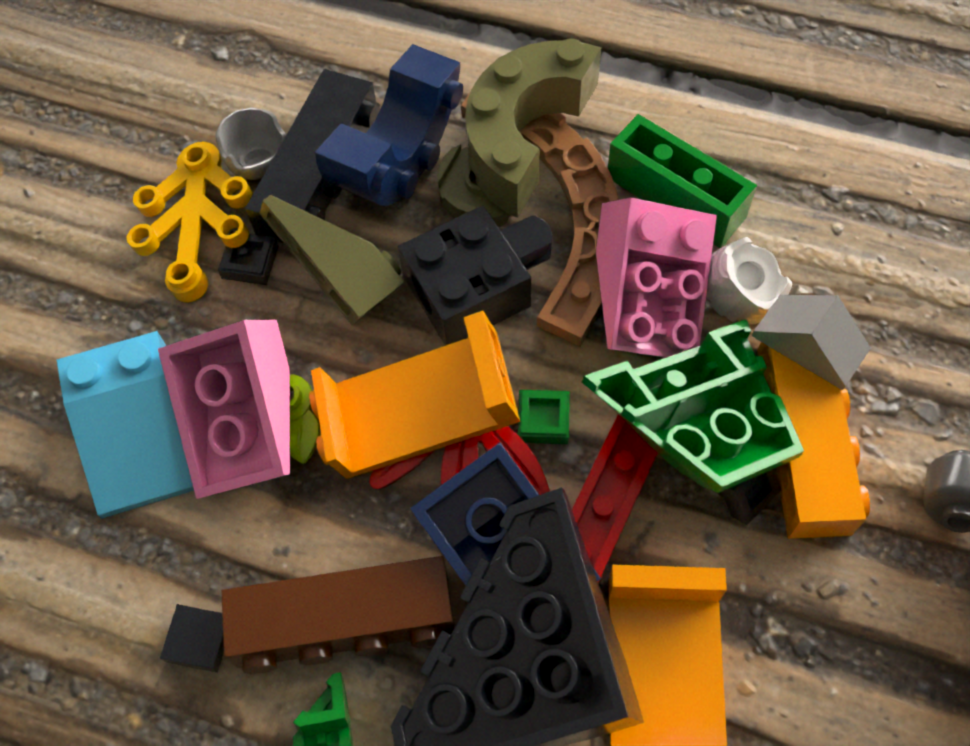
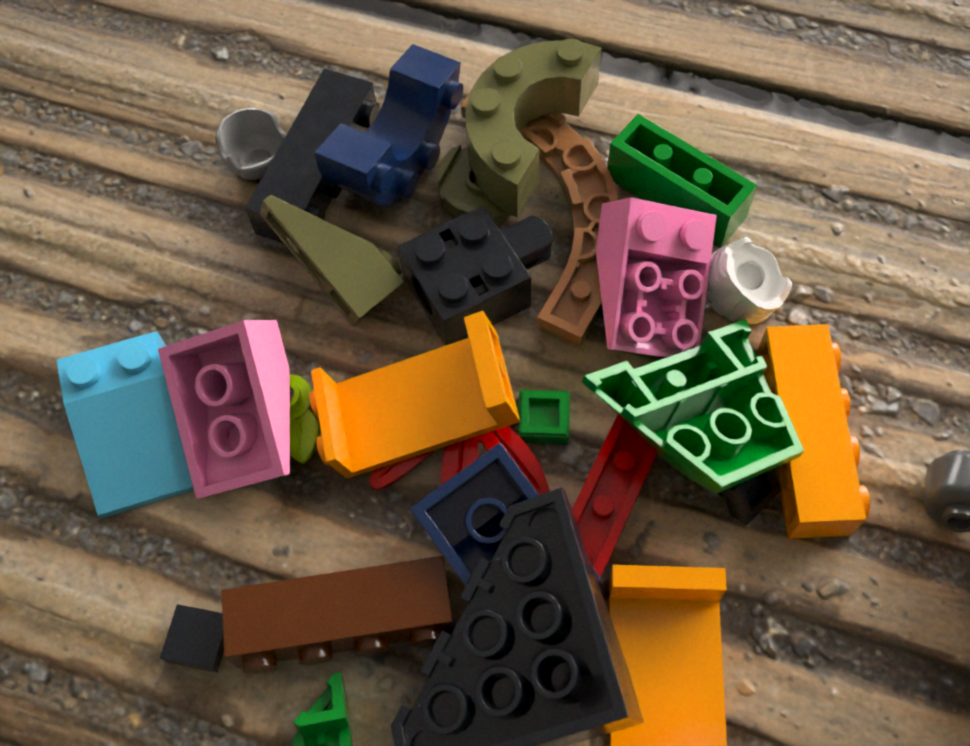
yellow plant [127,142,253,303] -> none
black tile [218,231,278,285] -> none
light grey slope [752,295,871,390] -> none

